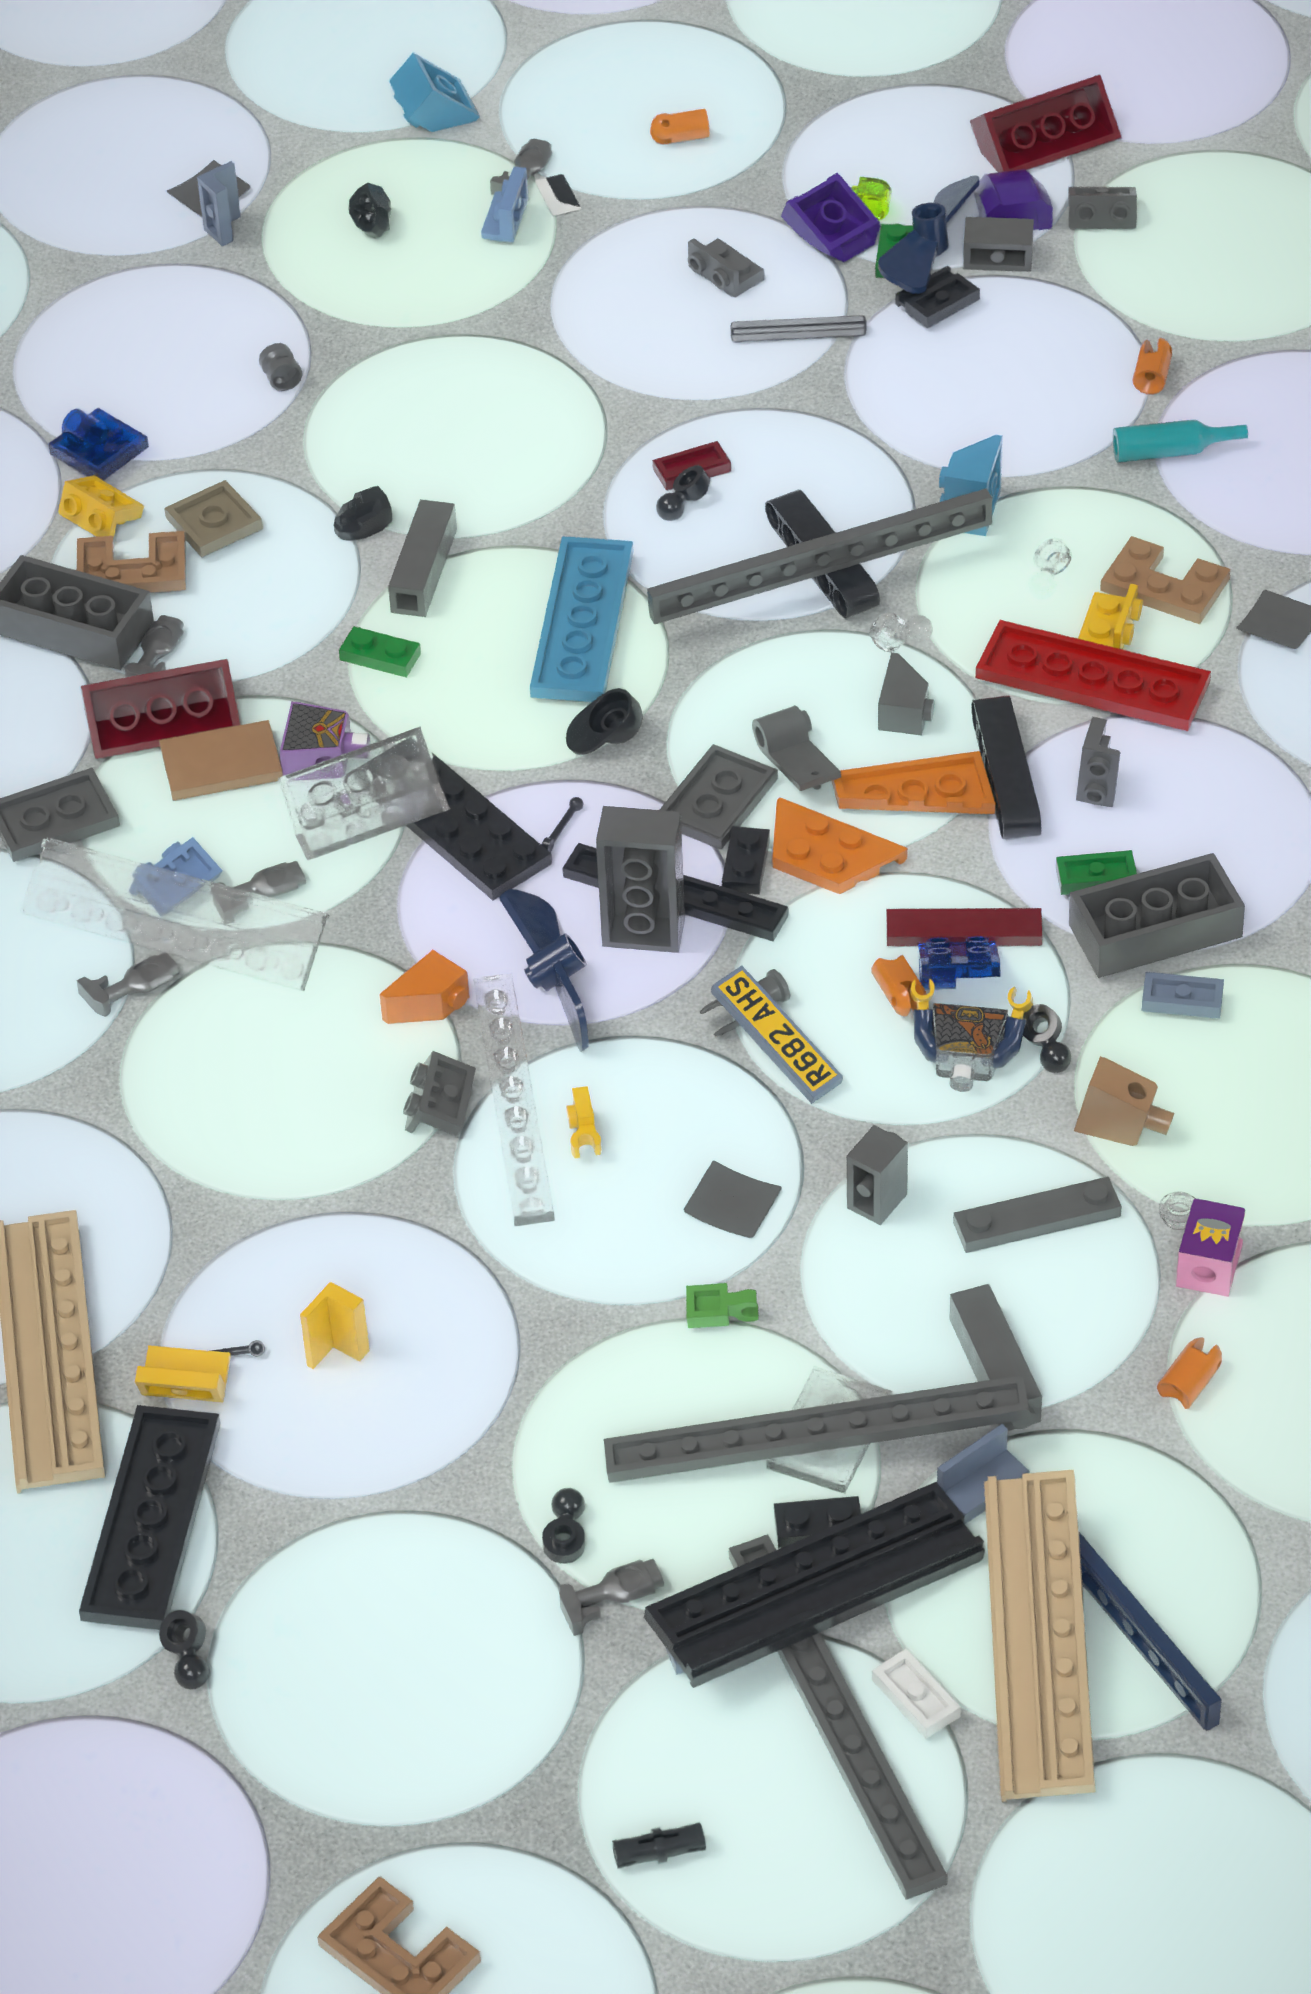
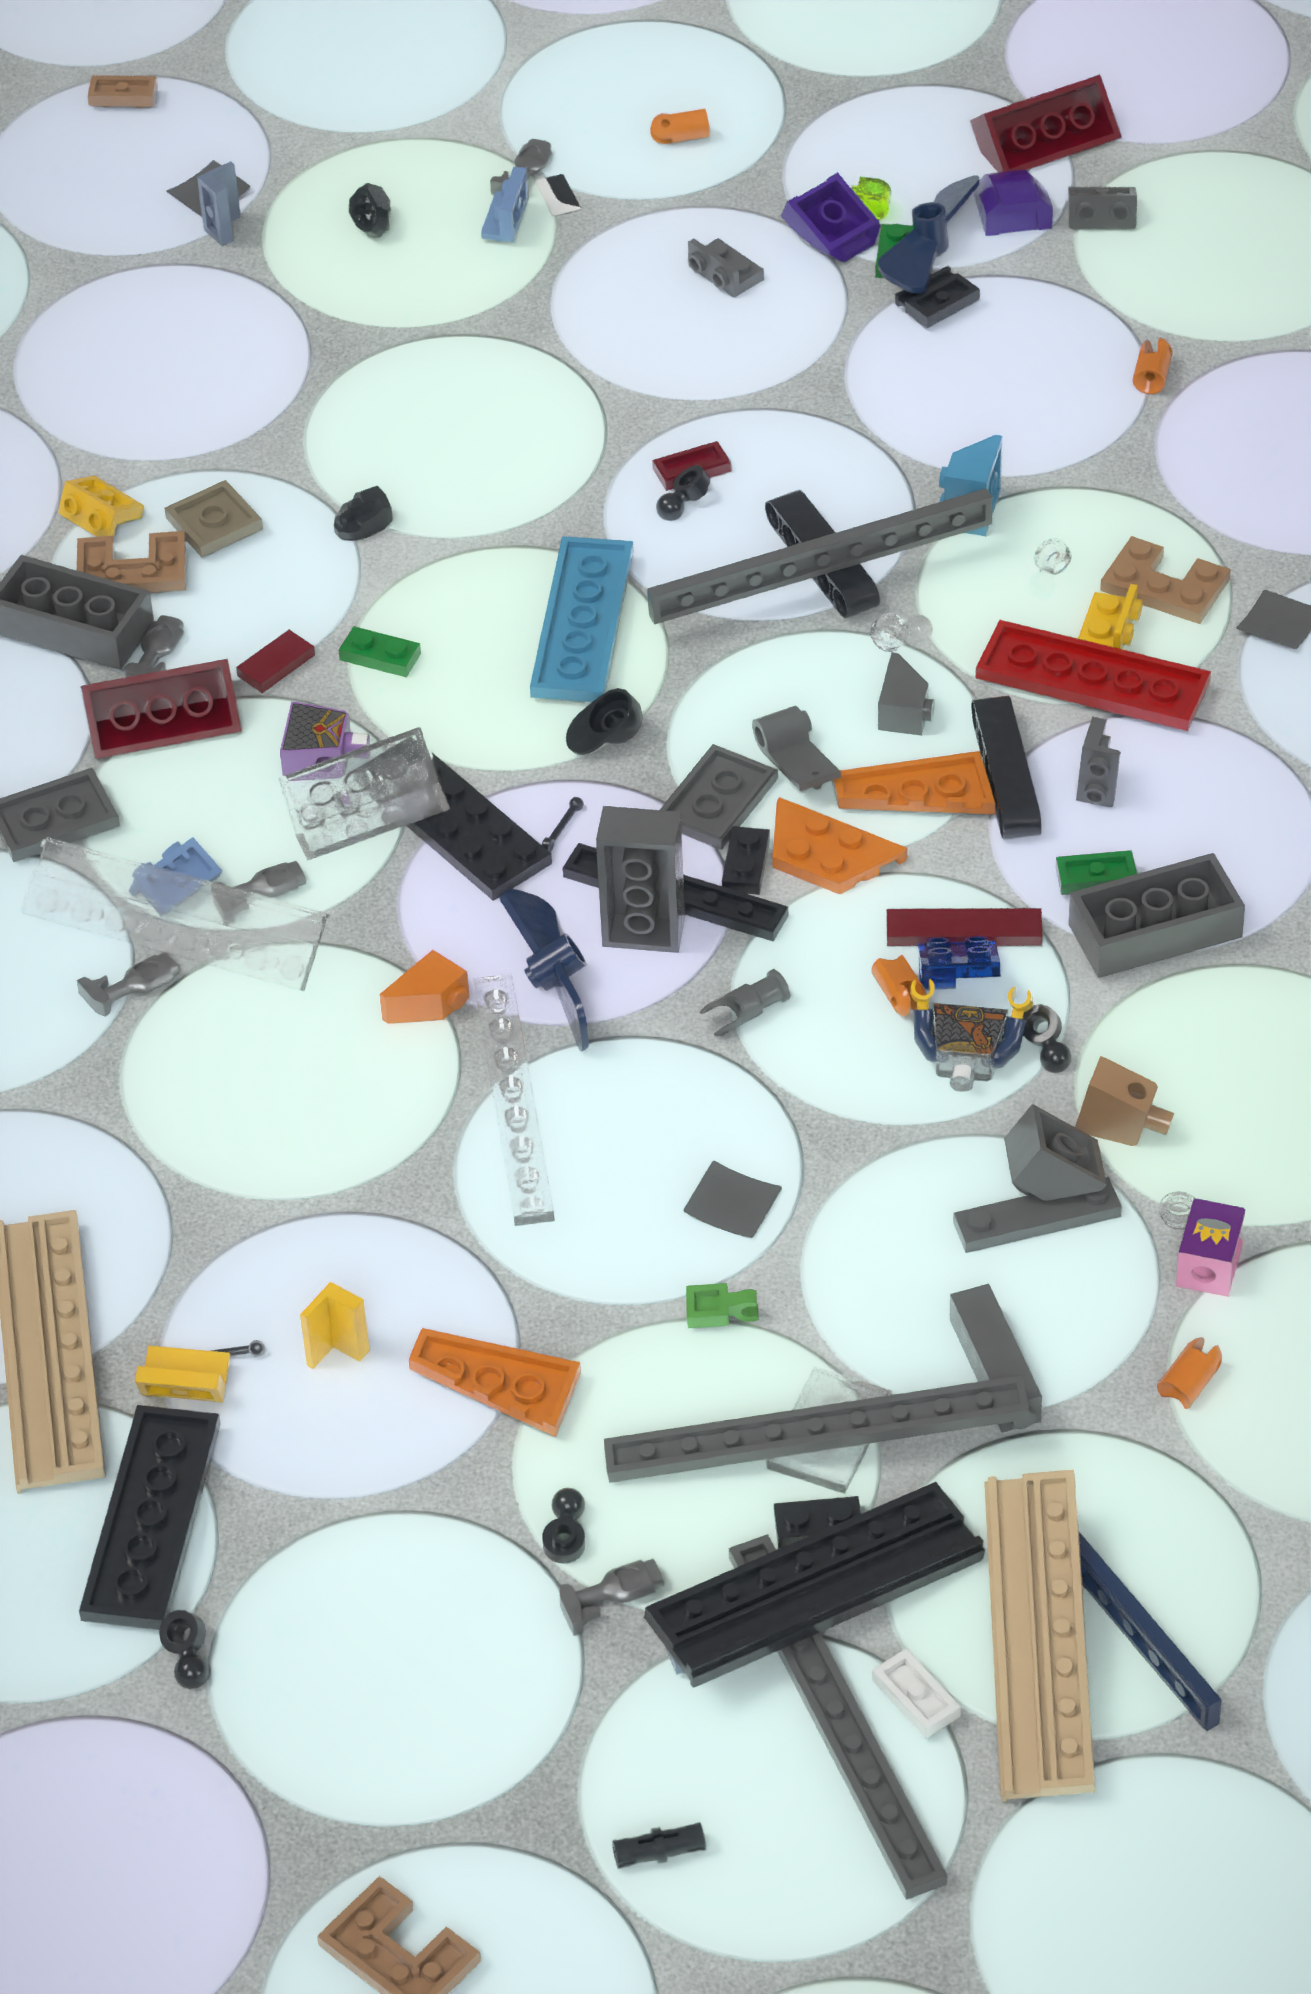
clear blue plate [48,407,149,481] -> none
medium nougat tile [159,720,283,801] -> none
dark grey wheel [258,343,303,391] -> none
dark grey brick [388,499,457,617] -> none
dark azure slope [389,52,480,132] -> none
dark grey bracket [403,1050,476,1136] -> none
yellow plate [566,1086,602,1159] -> none
tile [711,965,843,1104] -> none
axle [730,315,867,342] -> none
dark grey brick [846,1125,908,1226] -> none
sand blue panel [937,1424,1030,1524] -> none
dark grey brick [963,217,1034,272] -> none
teal piece [1112,419,1248,463] -> none
sand blue plate [1141,972,1224,1019] -> none
none -> medium nougat plate [87,75,158,108]
none -> dark red tile [236,629,315,693]
none -> orange wing [408,1328,581,1437]
none -> dark grey slope [1004,1104,1107,1201]

